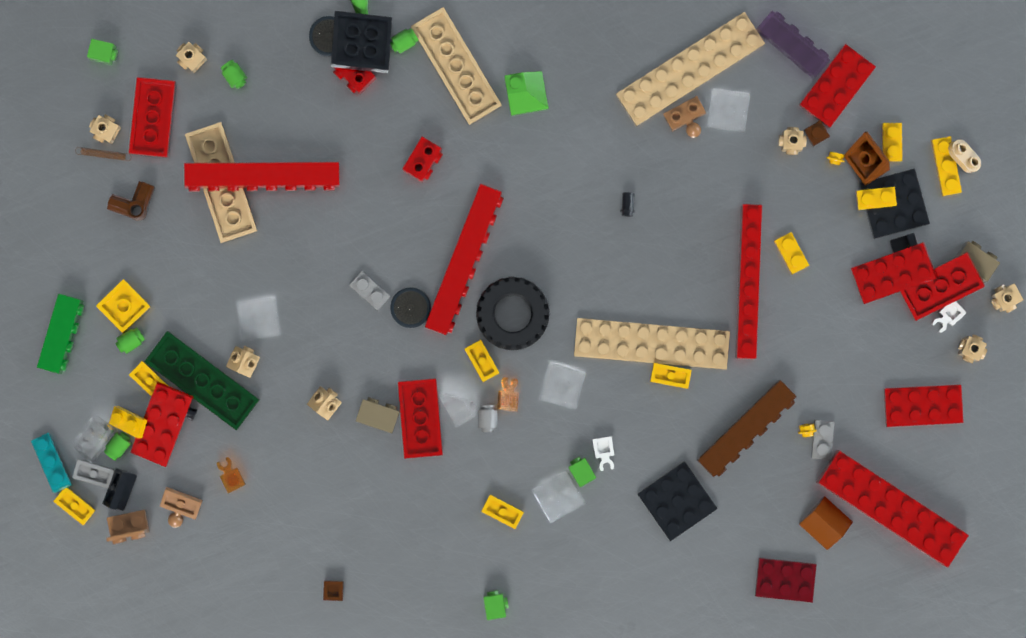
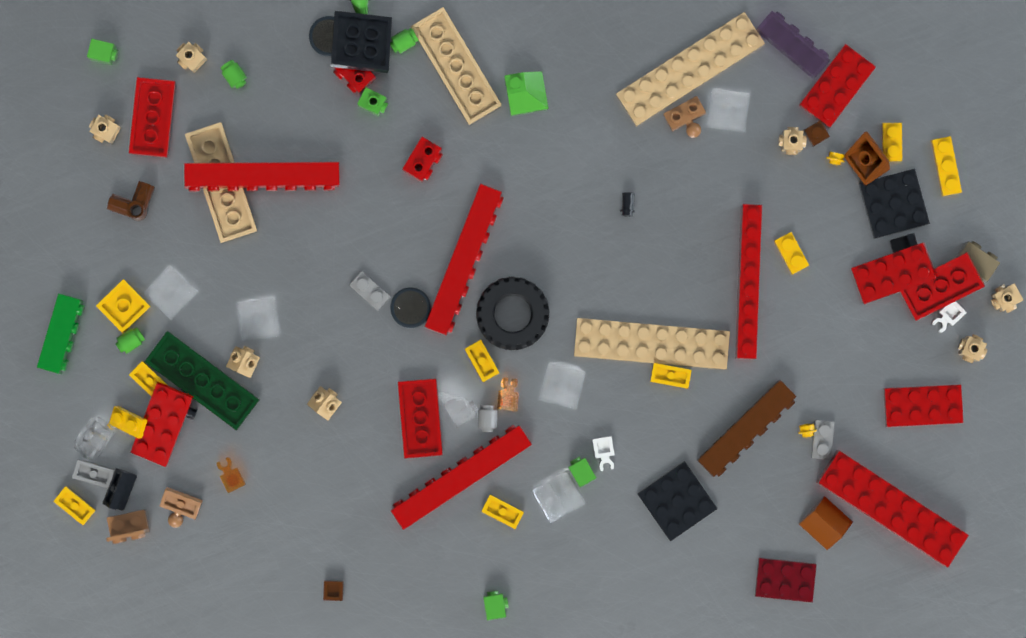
teal plate [31,433,72,493] -> none
medium nougat piece [75,147,131,161] -> none
bright green brick [104,431,132,461] -> none
dark tan brick [356,397,400,433] -> none
yellow plate [856,187,897,210] -> none
tan plate [948,139,981,173] -> none
none -> clear plate [143,266,198,320]
none -> bright green brick [357,87,388,116]
none -> red brick [391,425,532,530]

